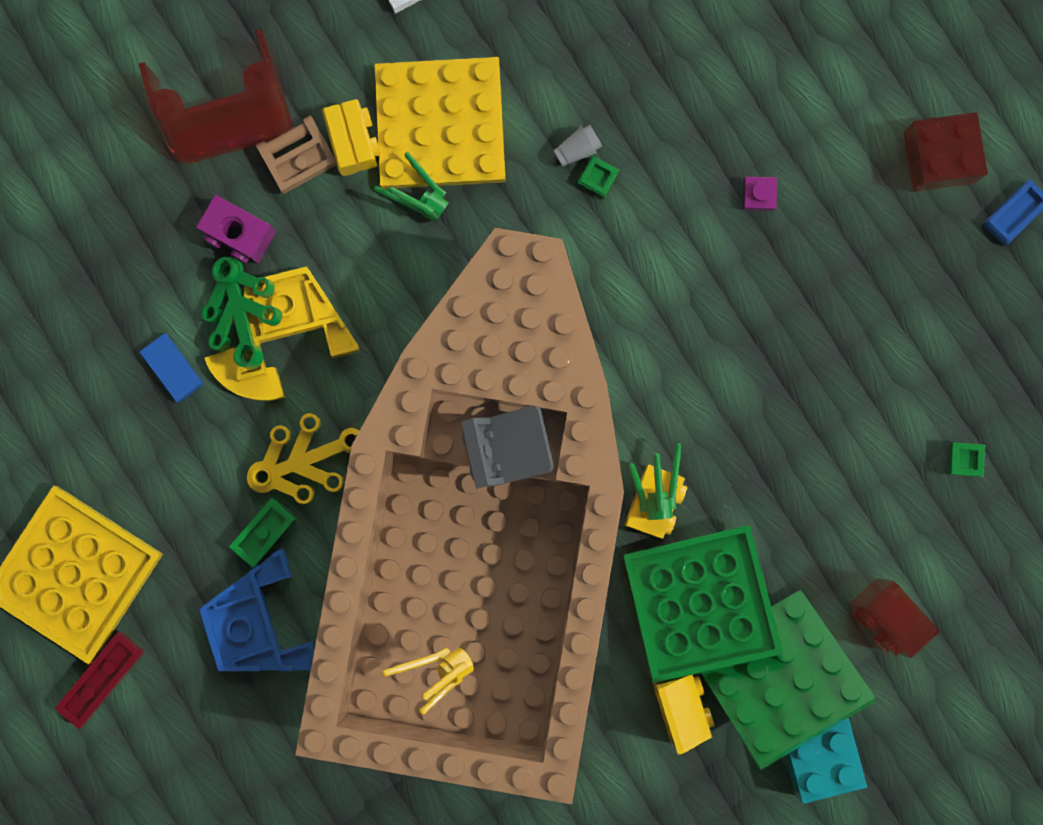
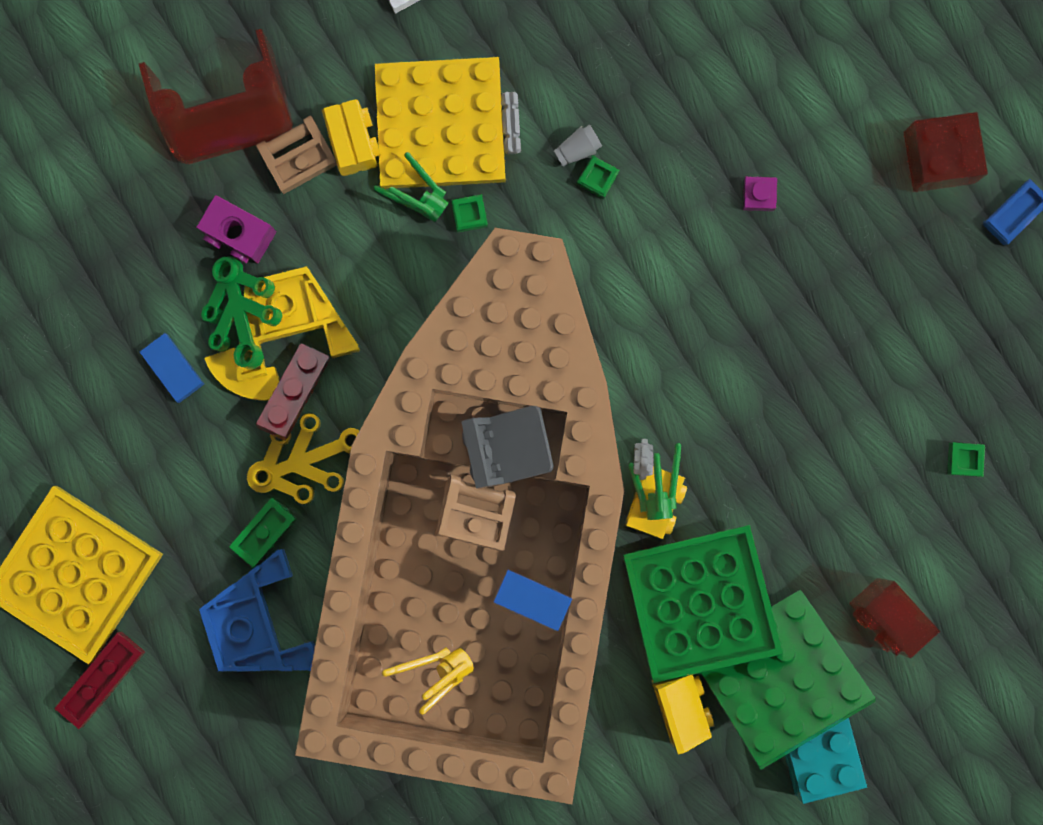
none -> plate [256,343,330,441]
none -> medium nougat plate [435,474,516,551]
none -> green tile [451,194,488,233]
none -> blue tile [494,569,572,631]
none -> light grey axle [501,92,521,154]
none -> light grey axle [634,439,653,480]

